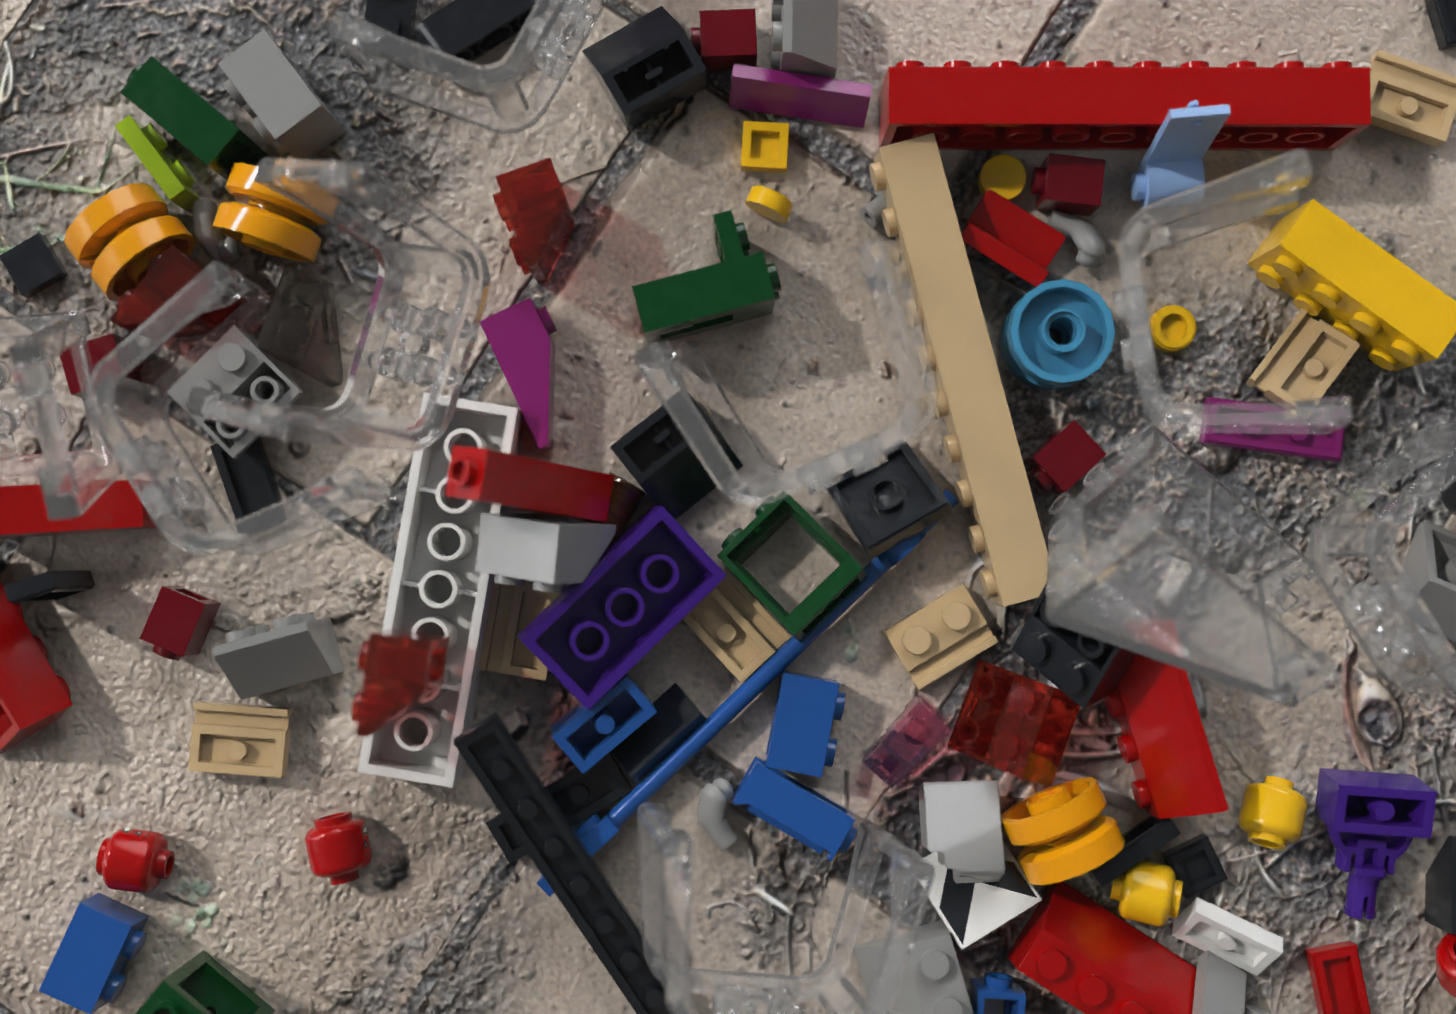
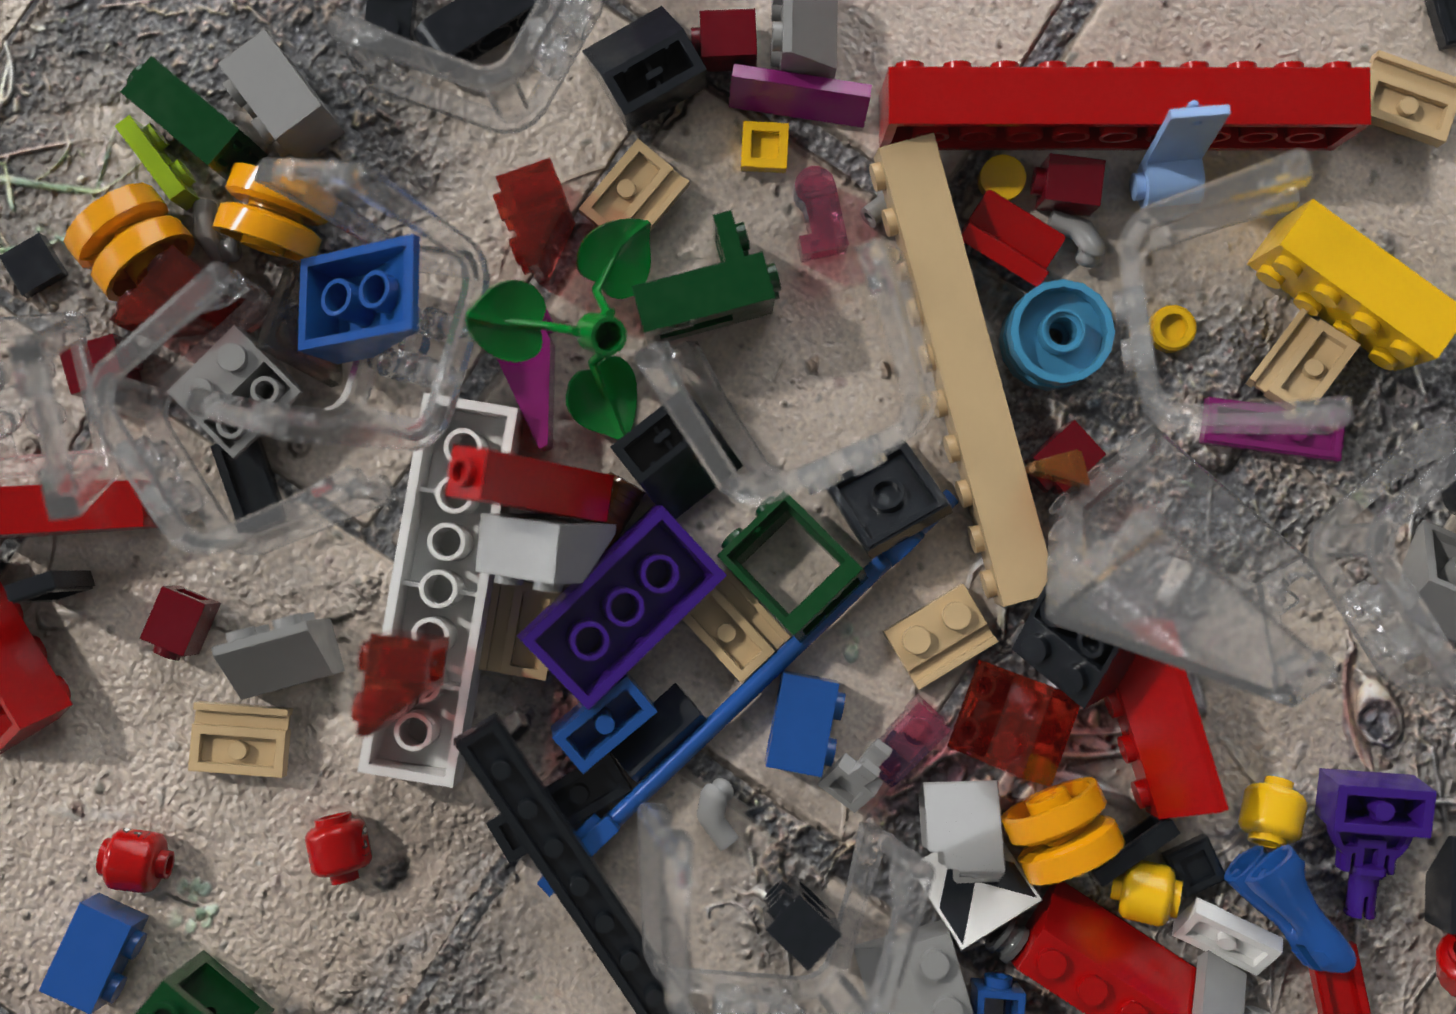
blue window [732,756,857,861] -> none
yellow tile [745,185,793,223] -> none
none -> blue slope [298,234,420,364]
none -> green plant [465,218,651,440]
none -> tan plate [579,139,690,232]
none -> black brick [763,875,842,971]
none -> clear pink leg [793,166,849,262]
none -> light grey plate [817,739,893,813]
none -> dark grey bush [985,918,1030,963]
none -> clear orange slope [1025,449,1090,488]
none -> blue piece [1224,845,1356,973]

